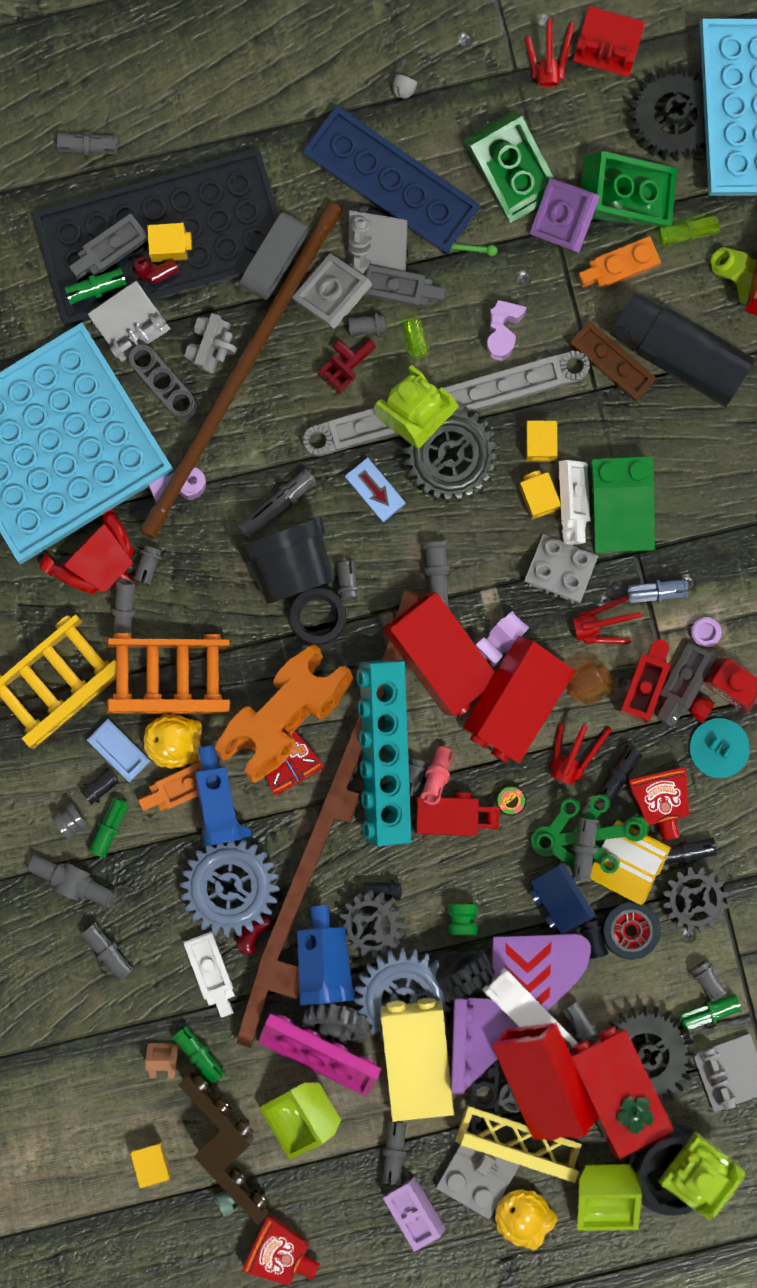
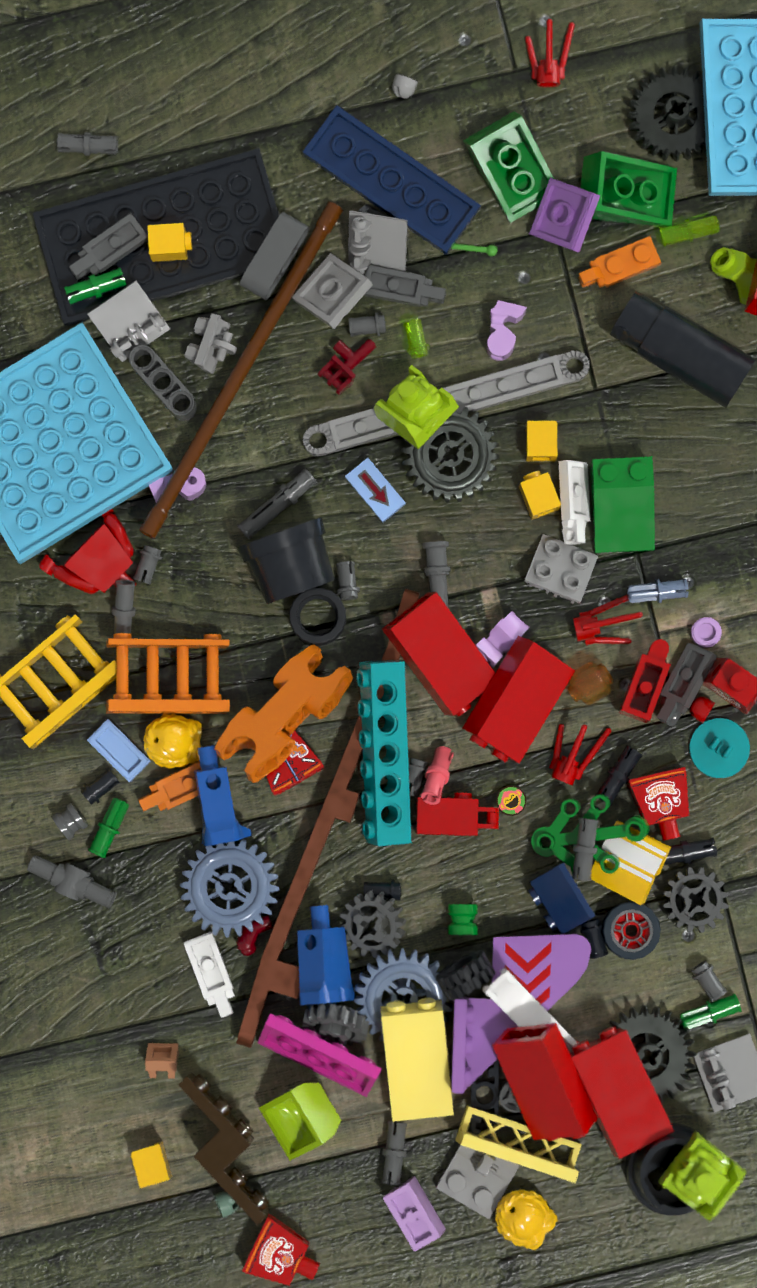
dark grey pin [81,923,134,982] -> none
dark red arm [133,257,180,283] -> none
green pin [172,1026,226,1086] -> none
dark grey pin [562,1002,597,1041] -> none
reddish brown plate [569,320,657,402] -> none
red hinge [573,6,645,78] -> none
lime brick [577,1165,642,1231] -> none
dark green plant [617,1096,655,1135] -> none

